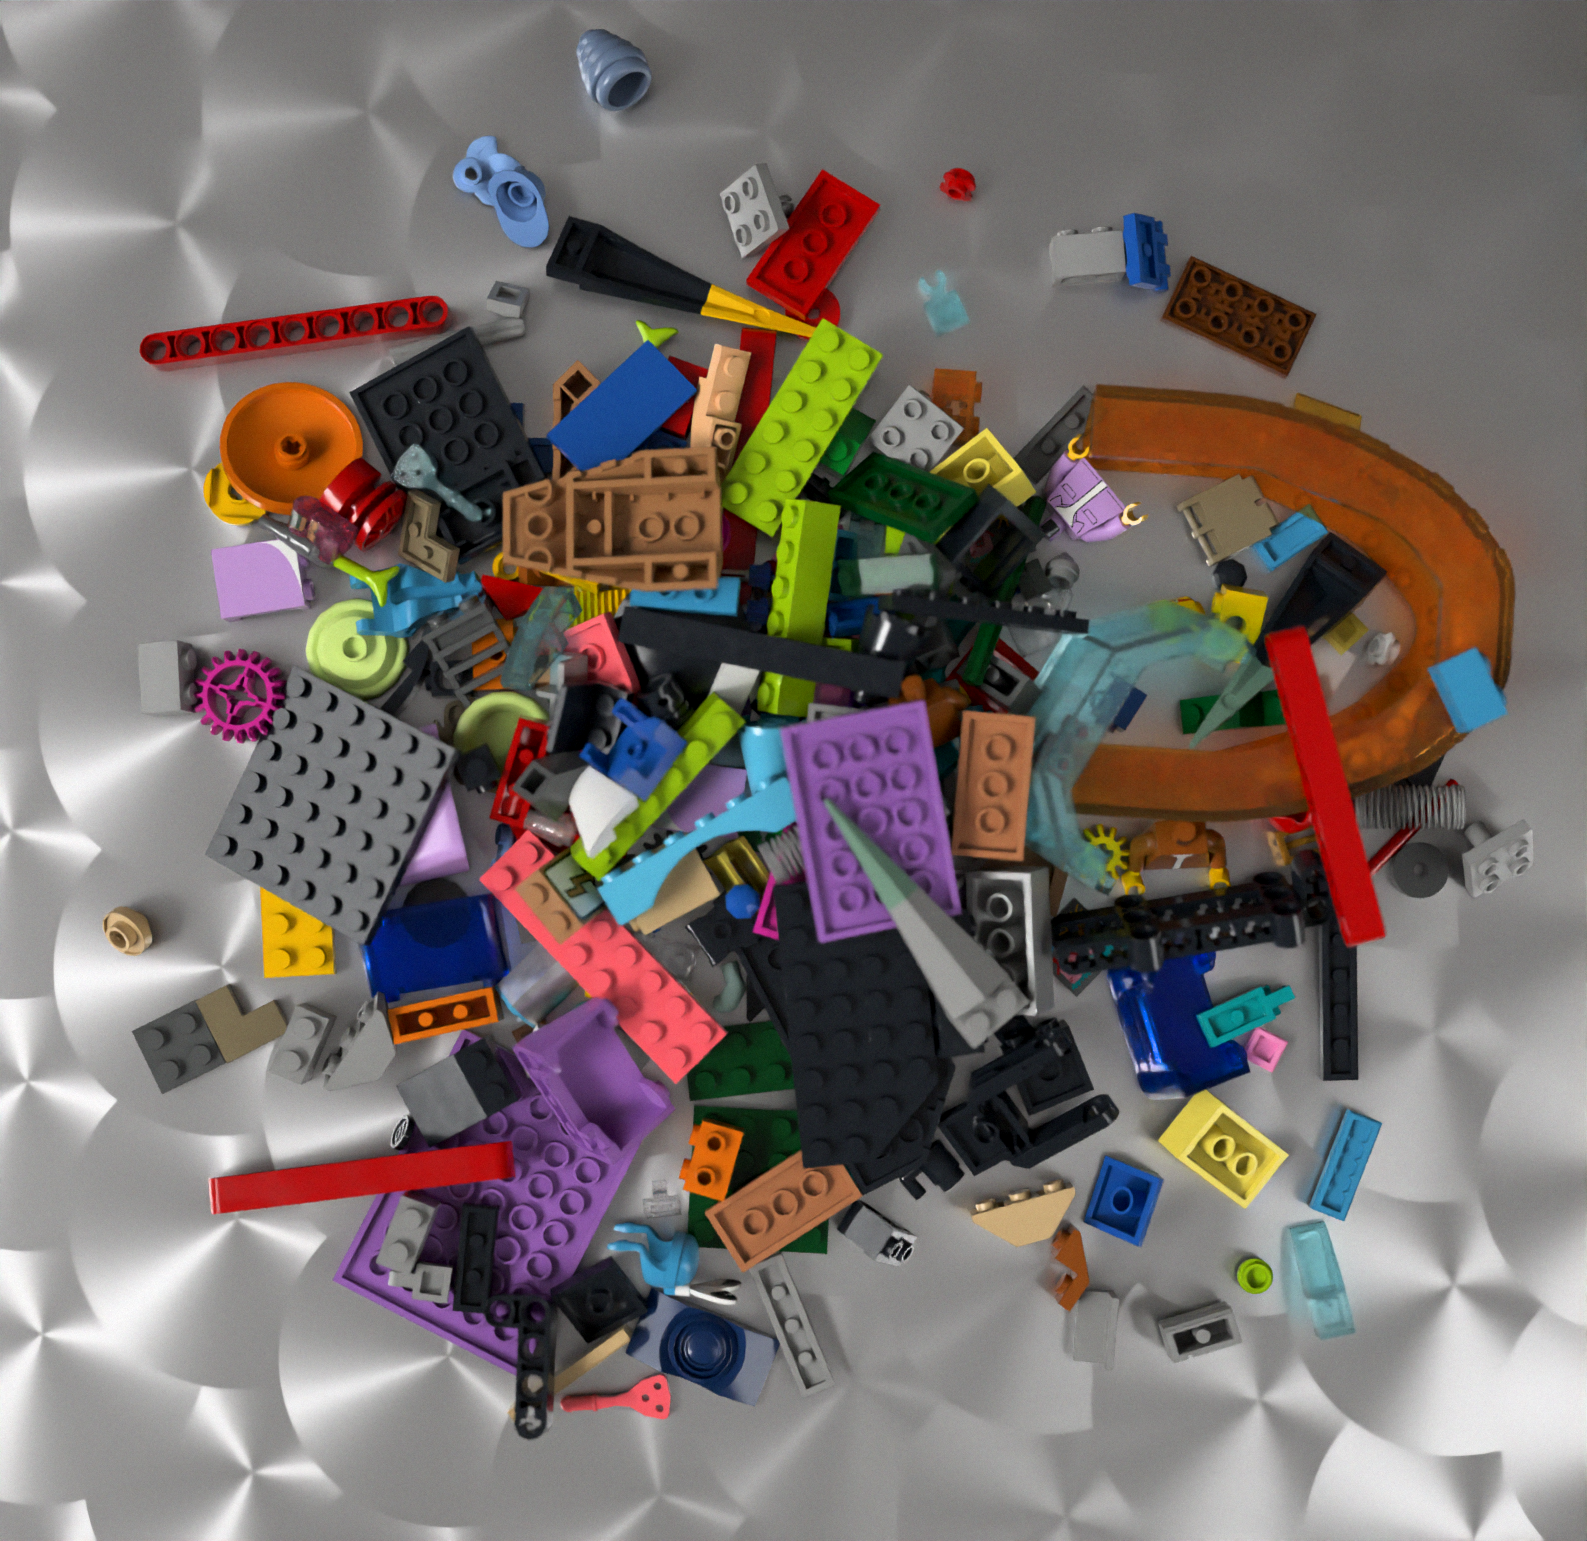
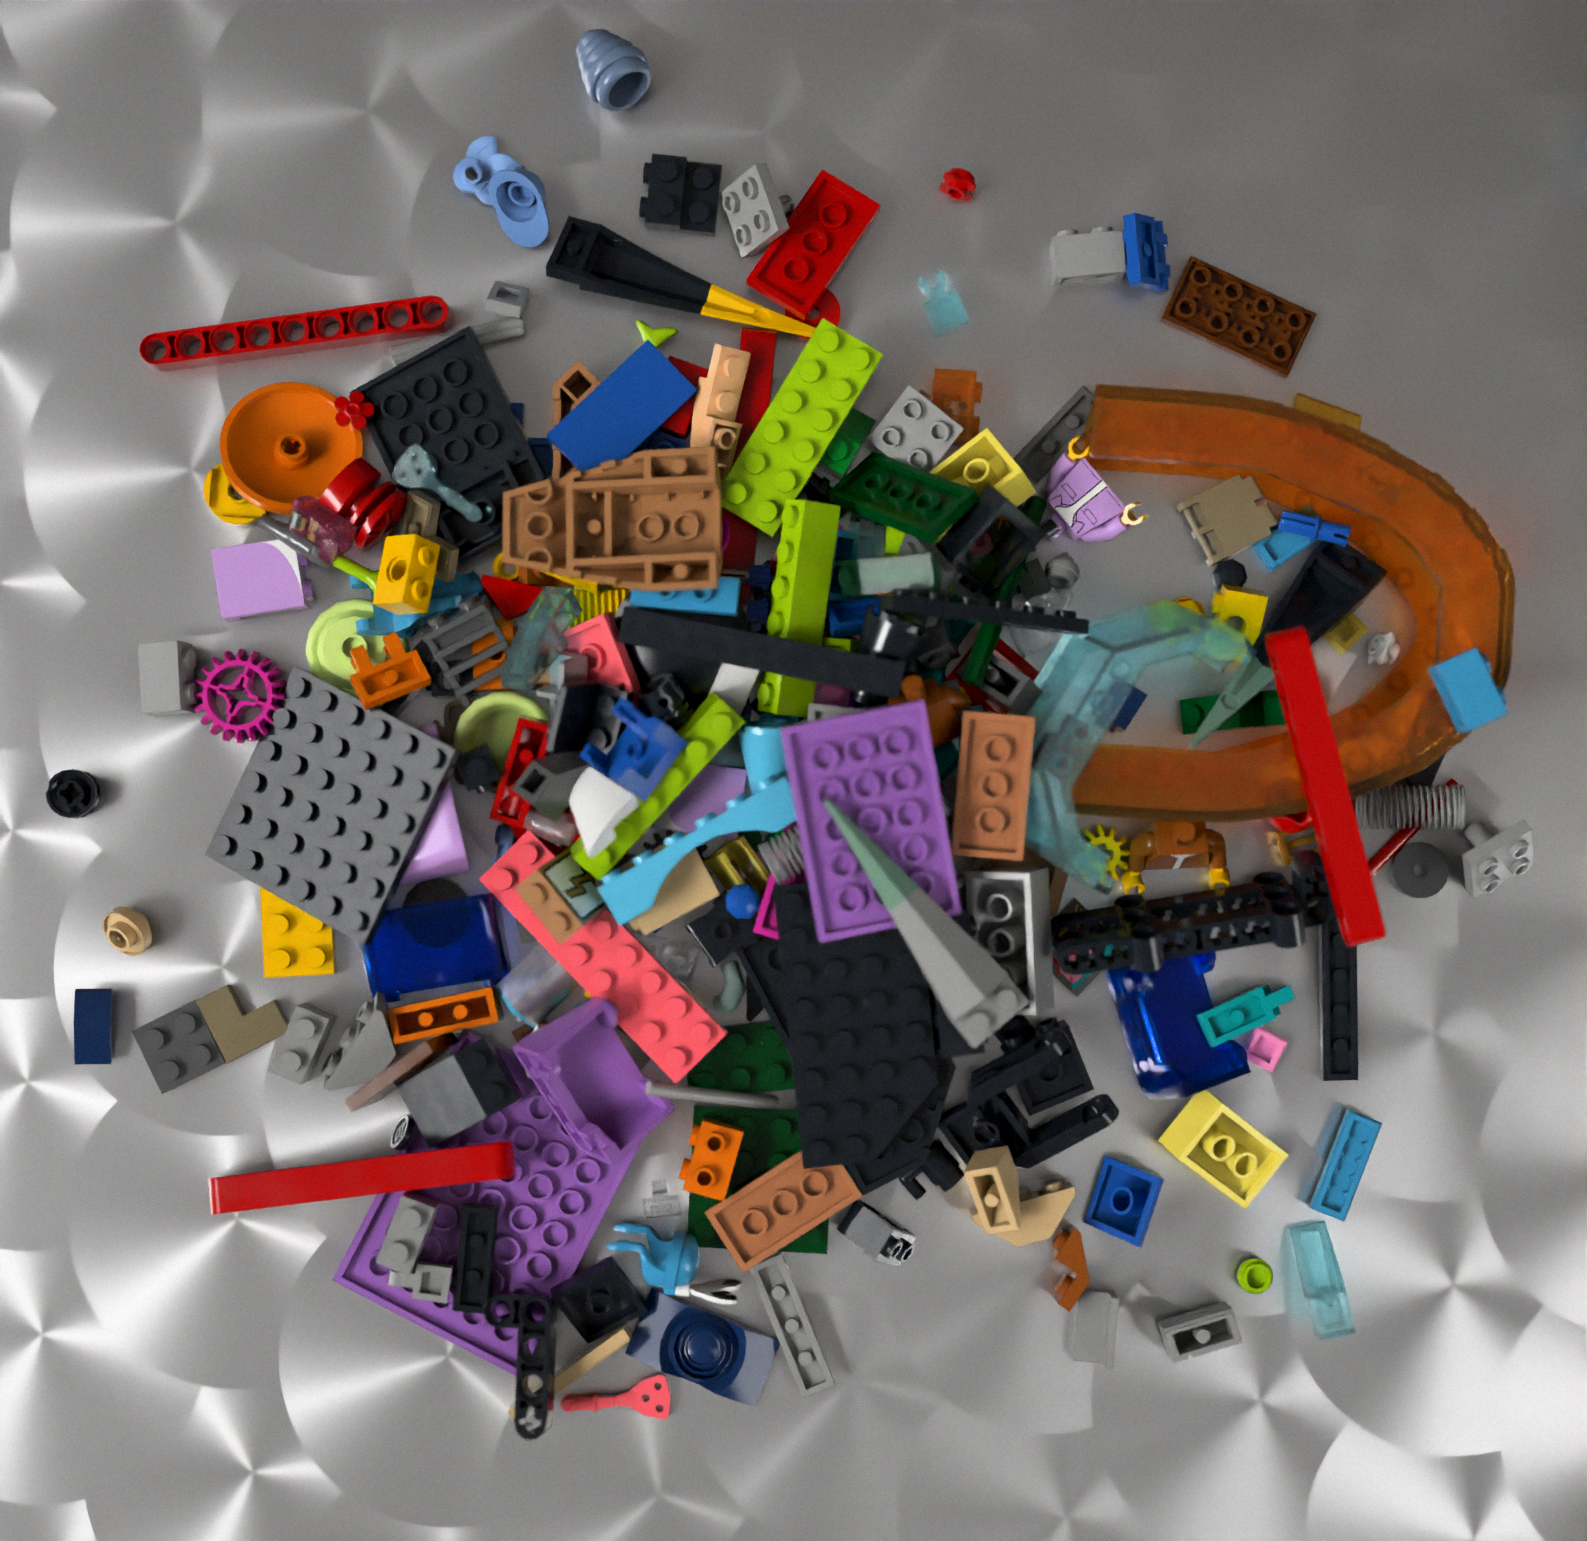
none -> black wheel [46,769,101,819]
none -> dark blue slope [74,989,113,1064]
none -> red plant [334,392,374,430]
none -> reddish brown tile [345,1032,459,1112]
none -> orange plate [350,632,431,711]
none -> yellow brick [373,534,441,615]
none -> black plate [639,154,722,236]
none -> light grey bar [645,1081,779,1109]
none -> tan slope [964,1146,1021,1234]
none -> blue axle [1279,510,1351,547]

